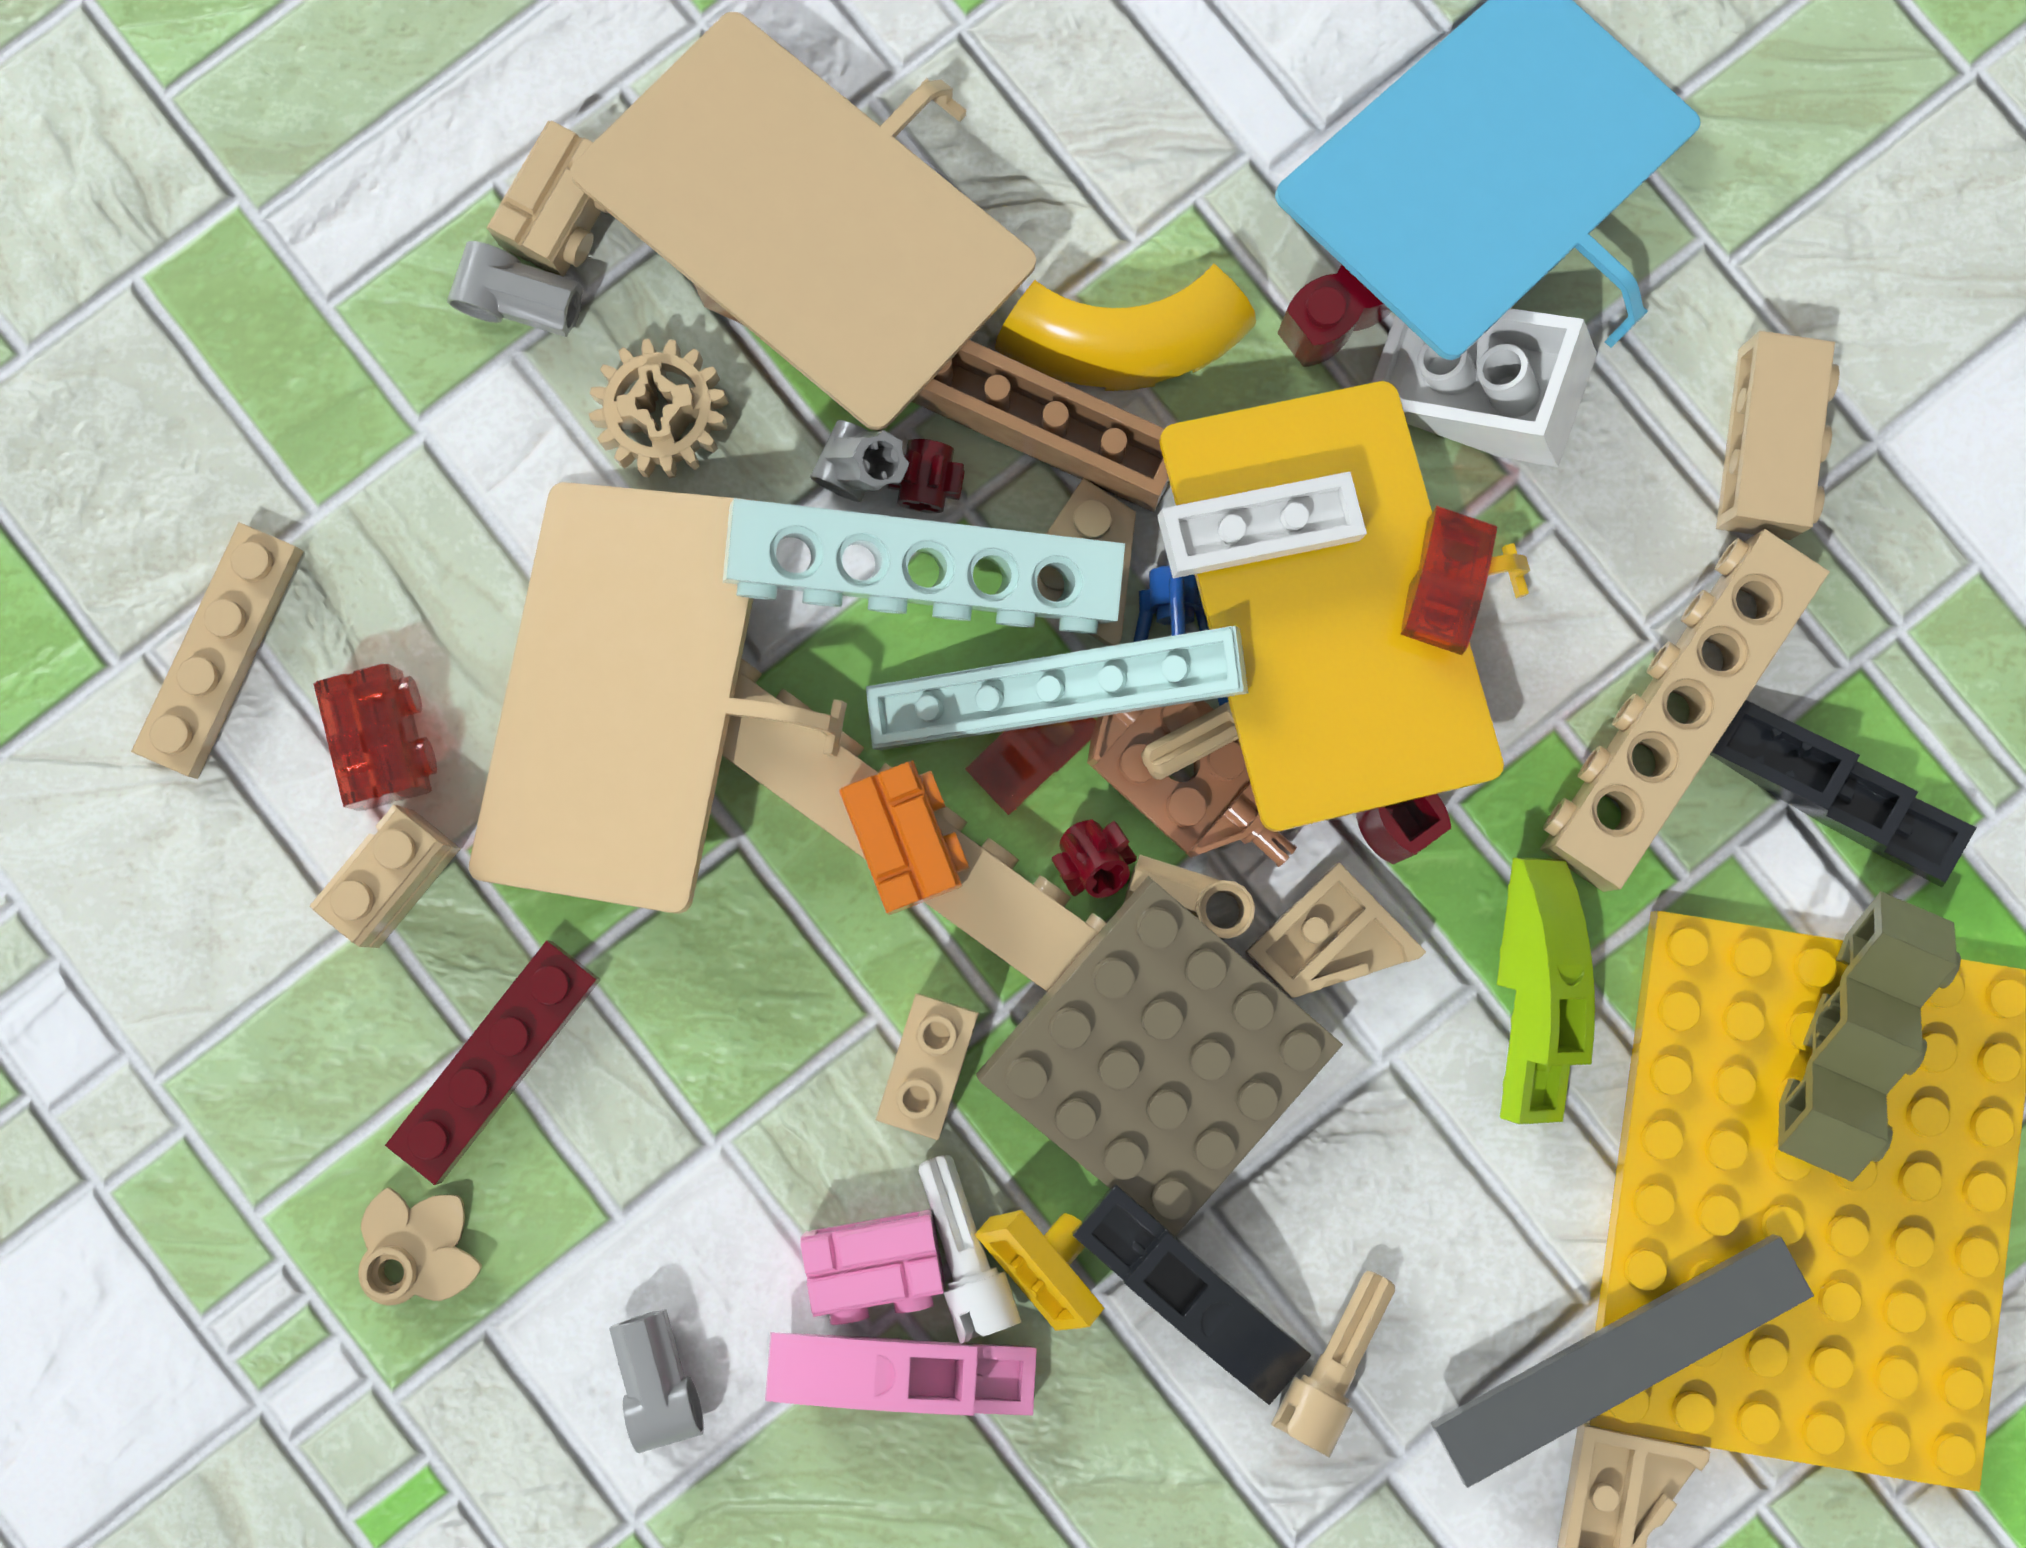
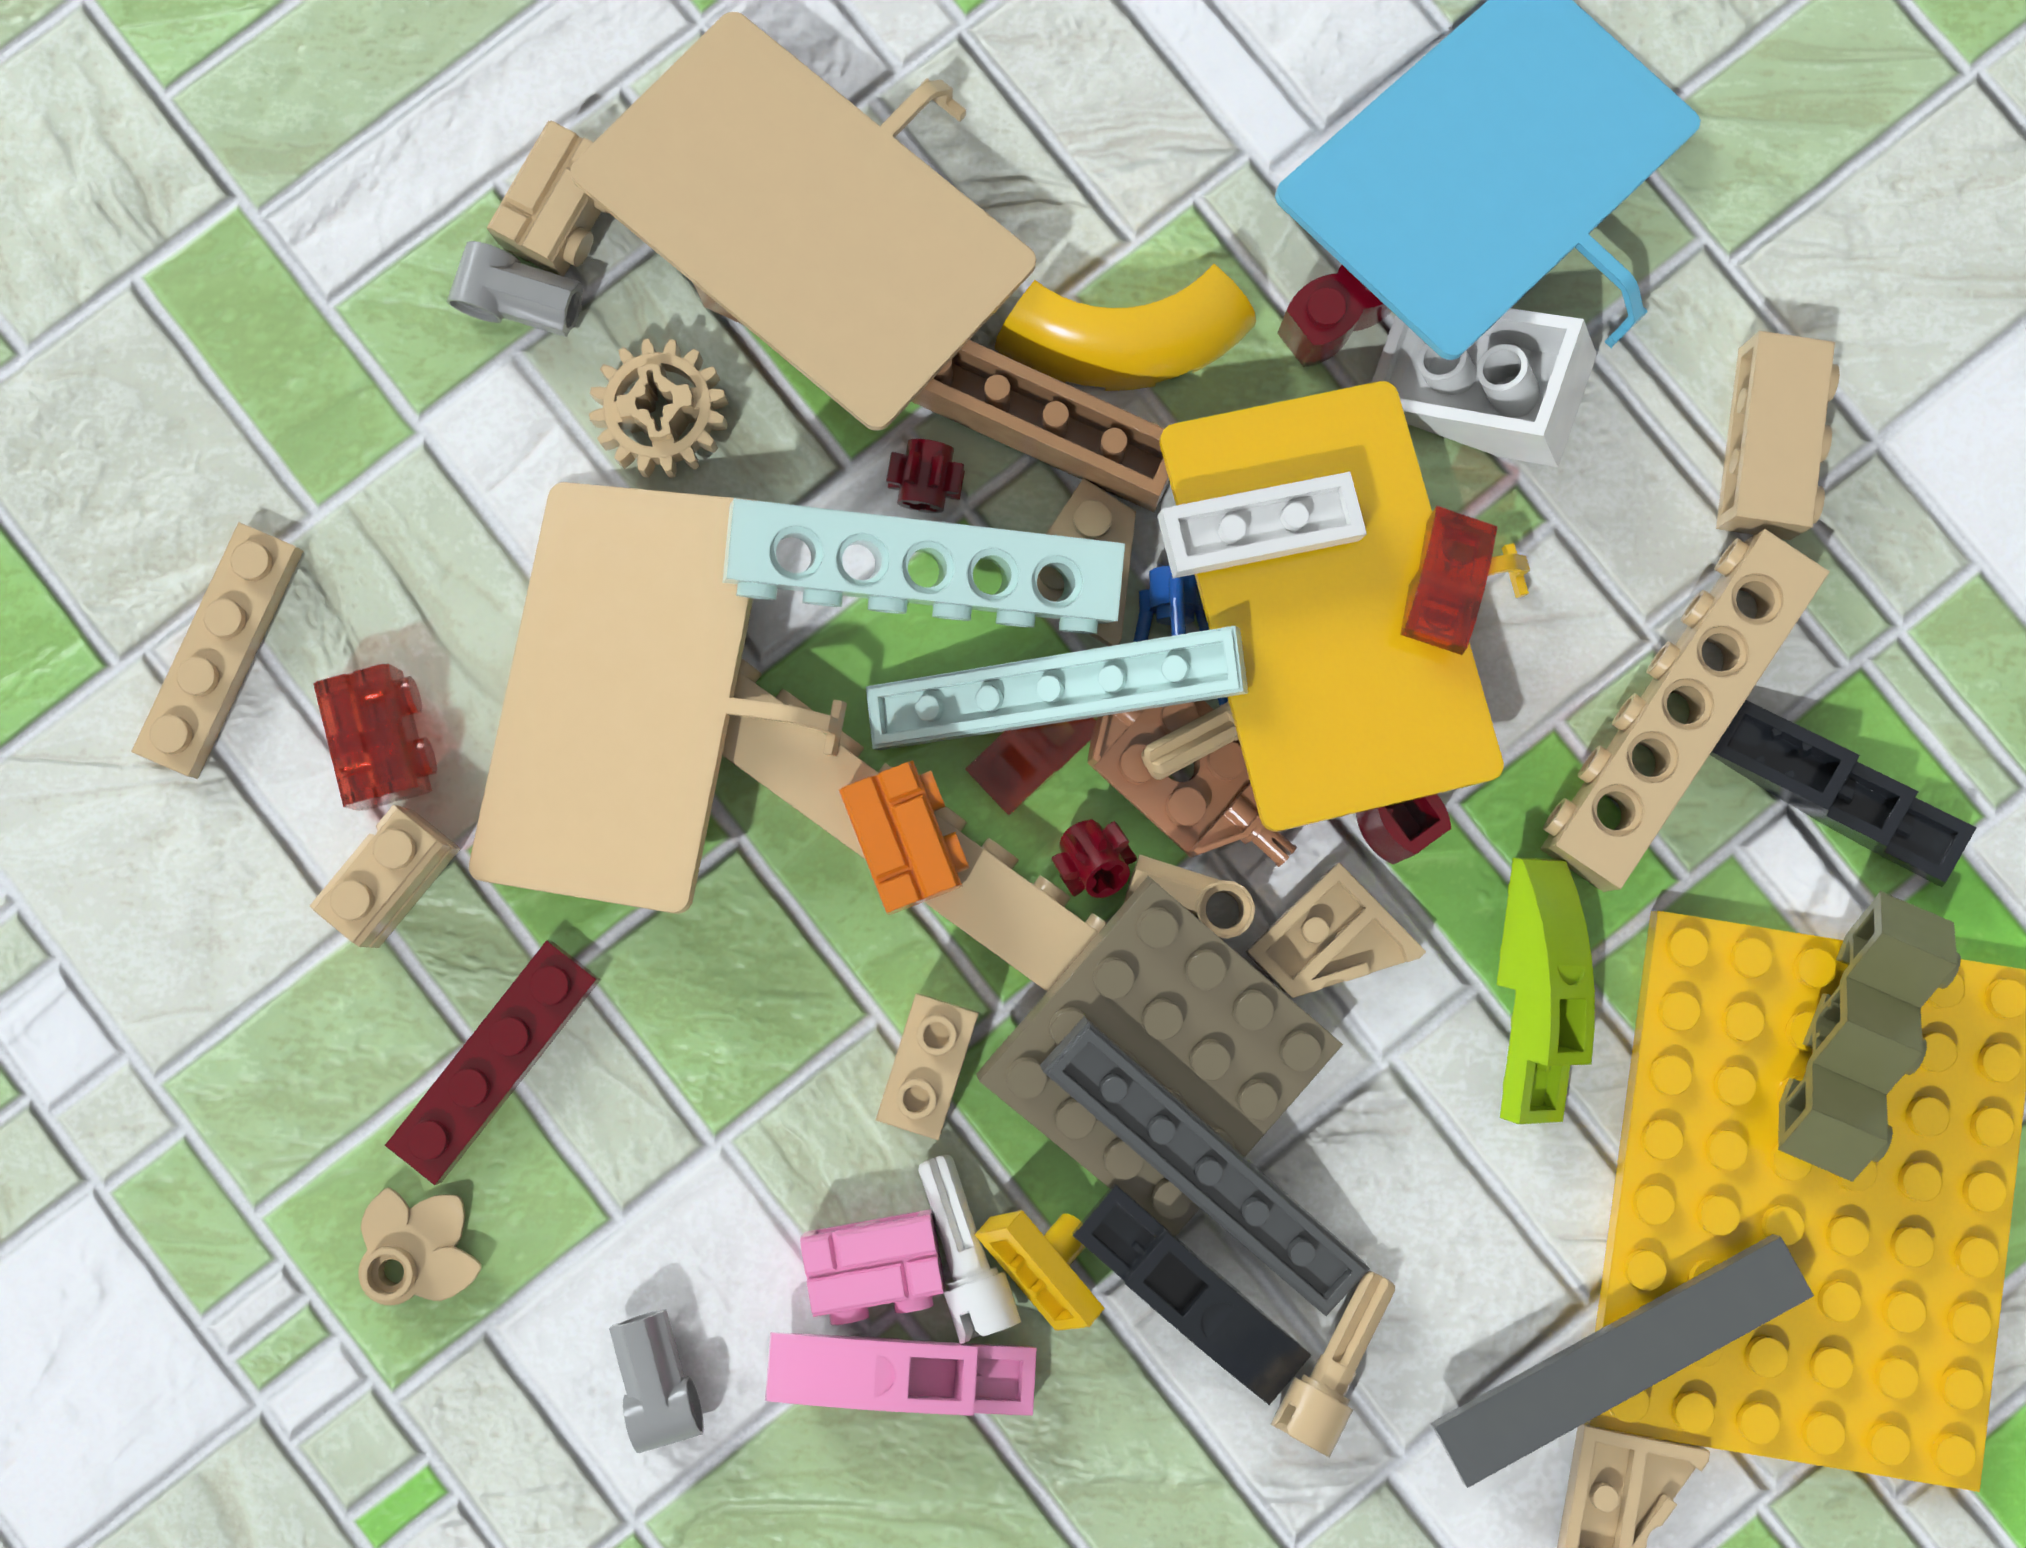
light grey piece [810,420,909,503] -> none
none -> dark grey tile [1040,1016,1370,1316]

